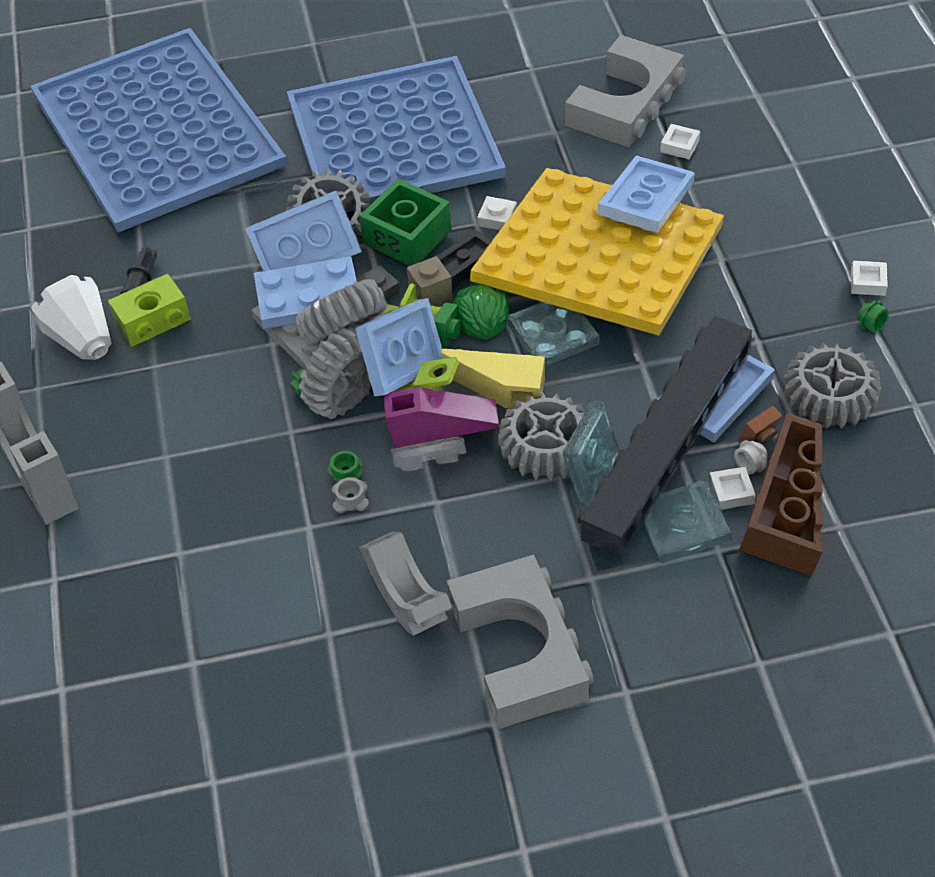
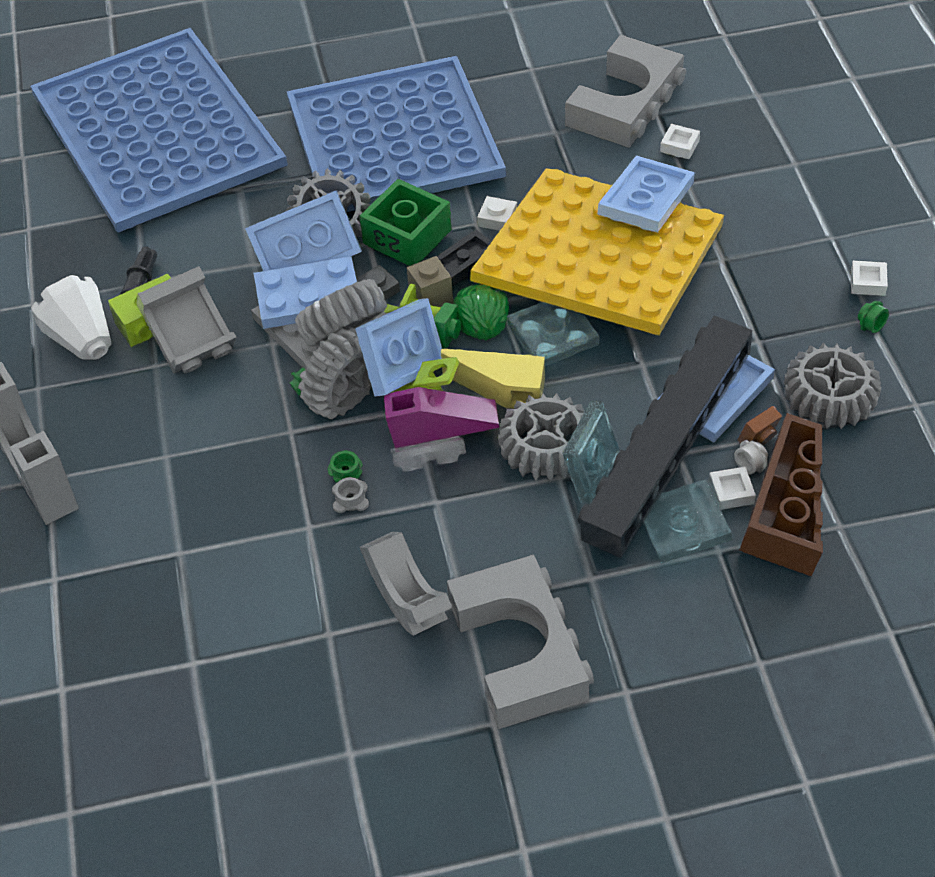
none -> light grey panel [136,266,237,373]

